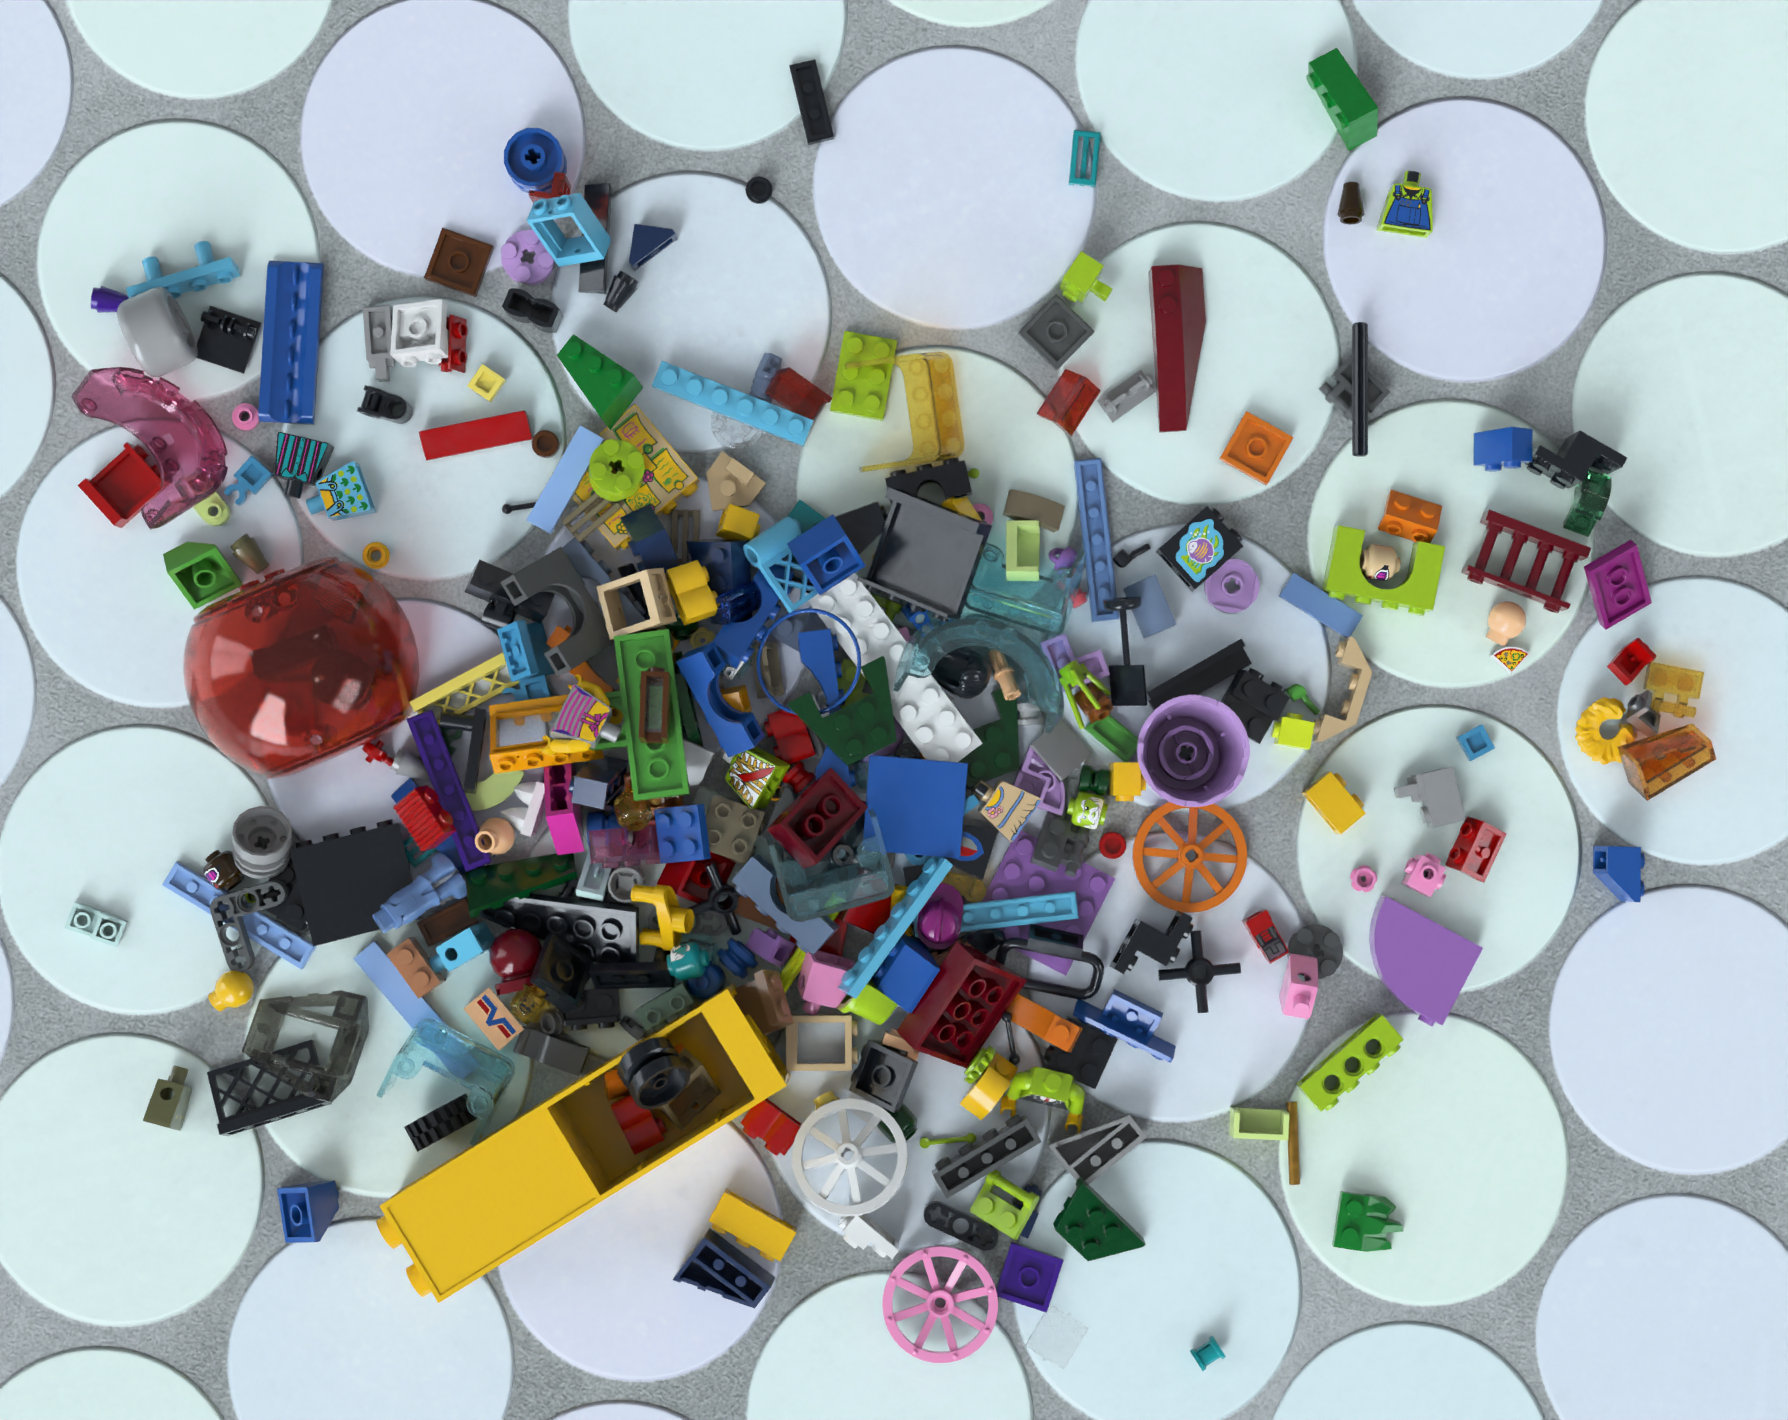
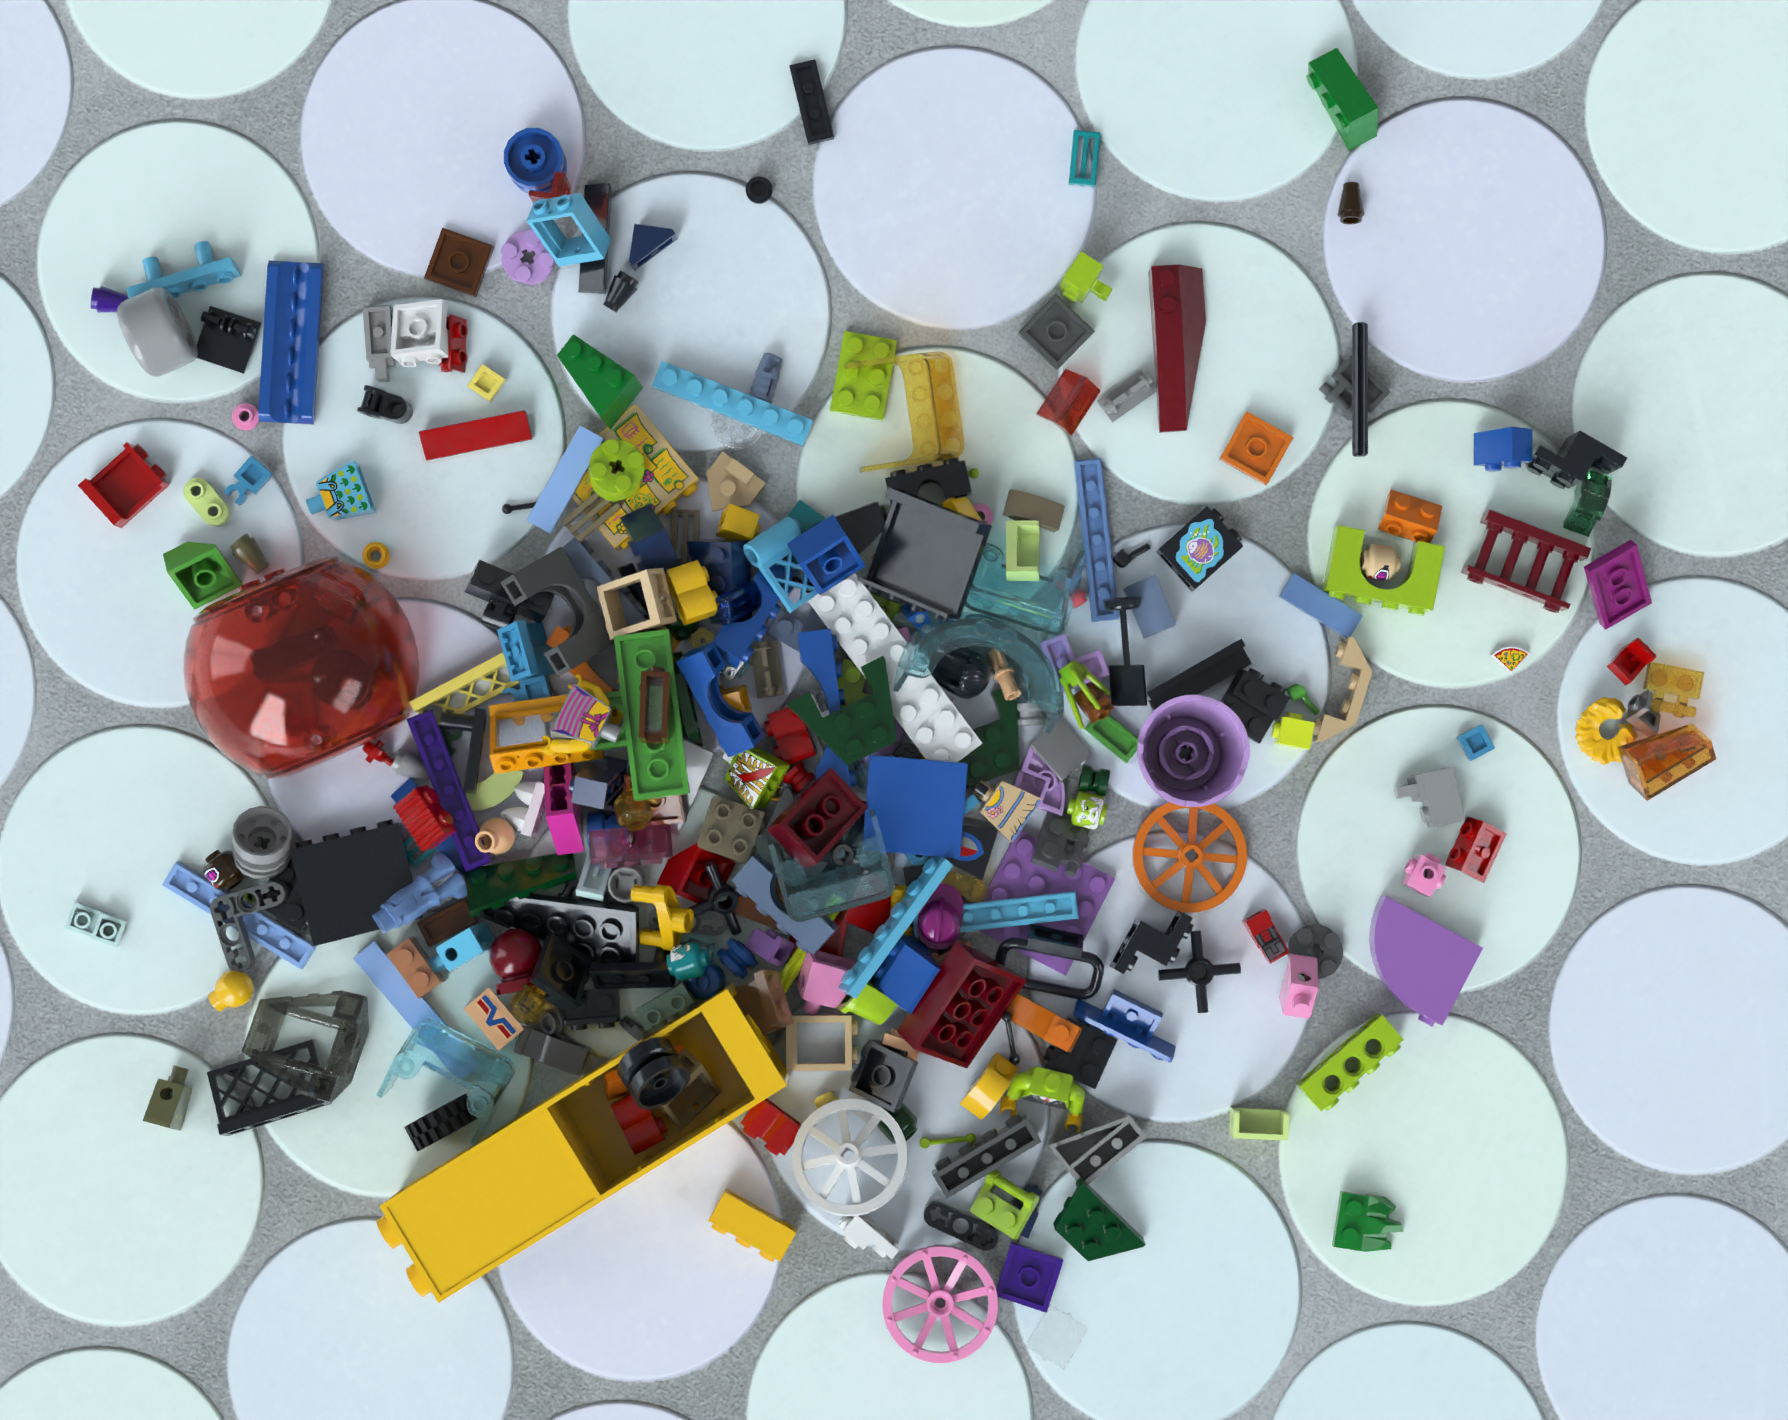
clear pink windscreen [71,367,228,530] -> none
torso [275,431,334,499] -> none
blue slope [277,1180,339,1243] -> none
black brick [502,288,564,333] -> none
reddish brown tile [532,430,560,458] -> none
blue plate [654,804,711,864] -> none
dark blue wedge [673,1228,775,1309] -> none
blue piece [756,608,861,715] -> none
clear red panel [765,367,832,420] -> none
lime gear [964,1045,995,1084] -> none
black tile [967,929,1006,954] -> none
medium lavender tile [1048,547,1077,574] -> none
red tile [1098,832,1126,859] -> none
yellow brick [1109,762,1146,801] -> none
teal bush [1190,1336,1226,1371] -> none
lavender plate [1204,559,1260,614] -> none
pearl gold bar [1286,1101,1300,1185] -> none
yellow brick [1302,771,1366,834] -> none
bright pink plate [1350,865,1377,892] -> none
torso [1376,171,1433,238] -> none
light nougat piece [1485,601,1526,647] -> none
blue slope [1593,846,1645,902] -> none

